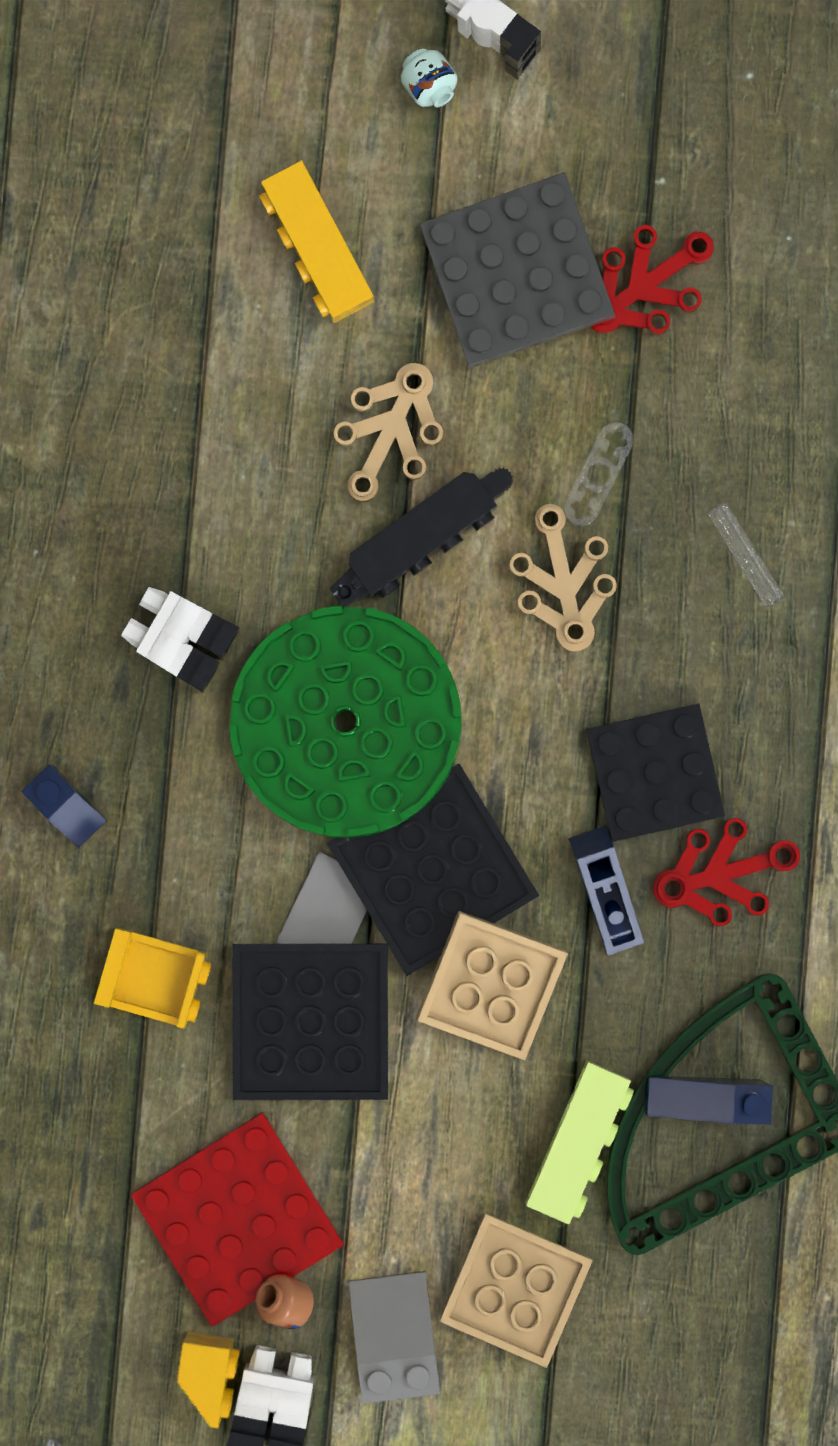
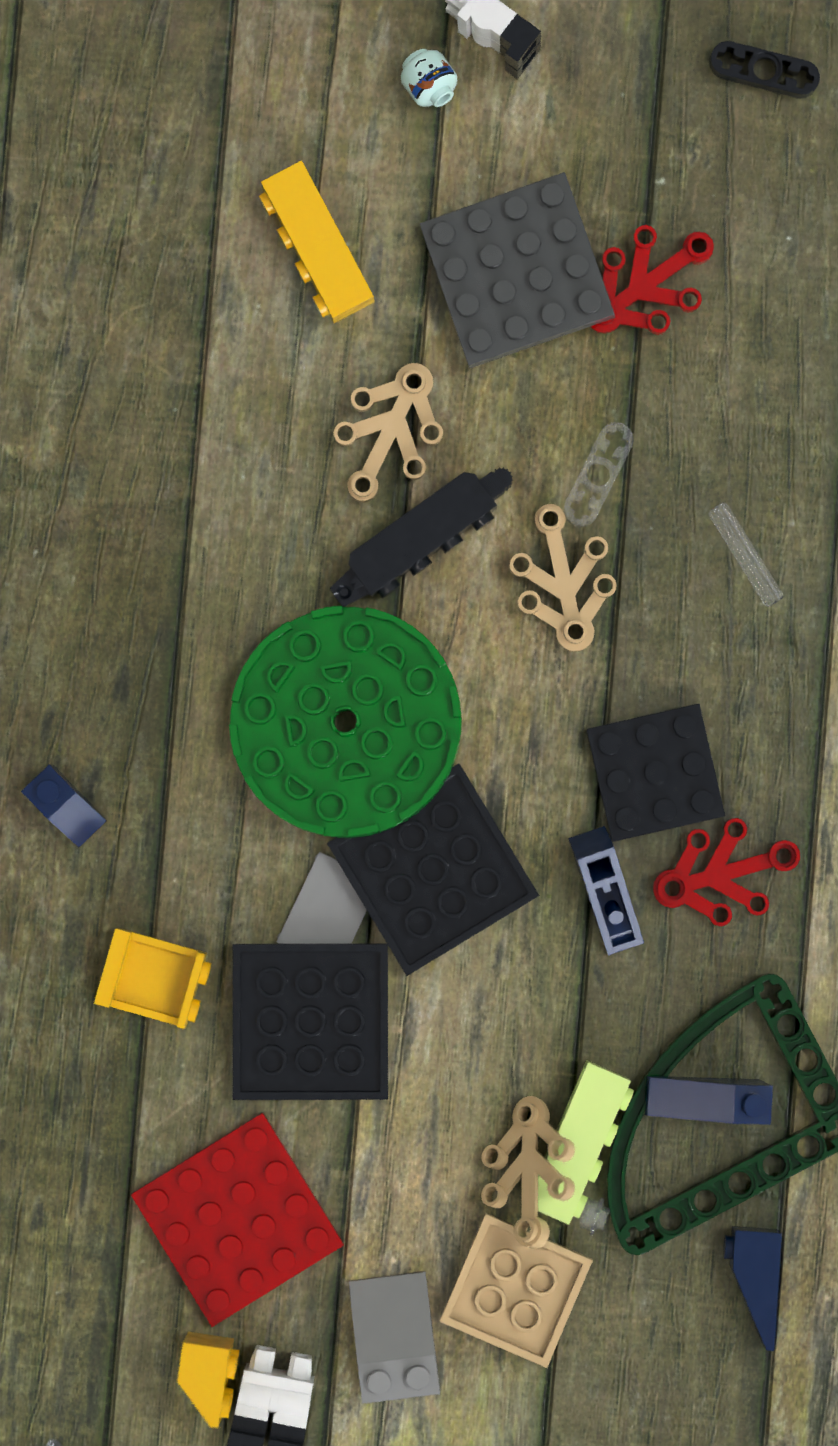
white hips [121,587,240,693] -> none
nougat head [256,1274,314,1329] -> none
tan plate [416,911,568,1060] -> none
none -> tan plant [481,1096,575,1249]
none -> clear plate [580,1198,610,1235]
none -> black beam [709,41,820,99]
none -> dark blue slope [723,1226,782,1351]

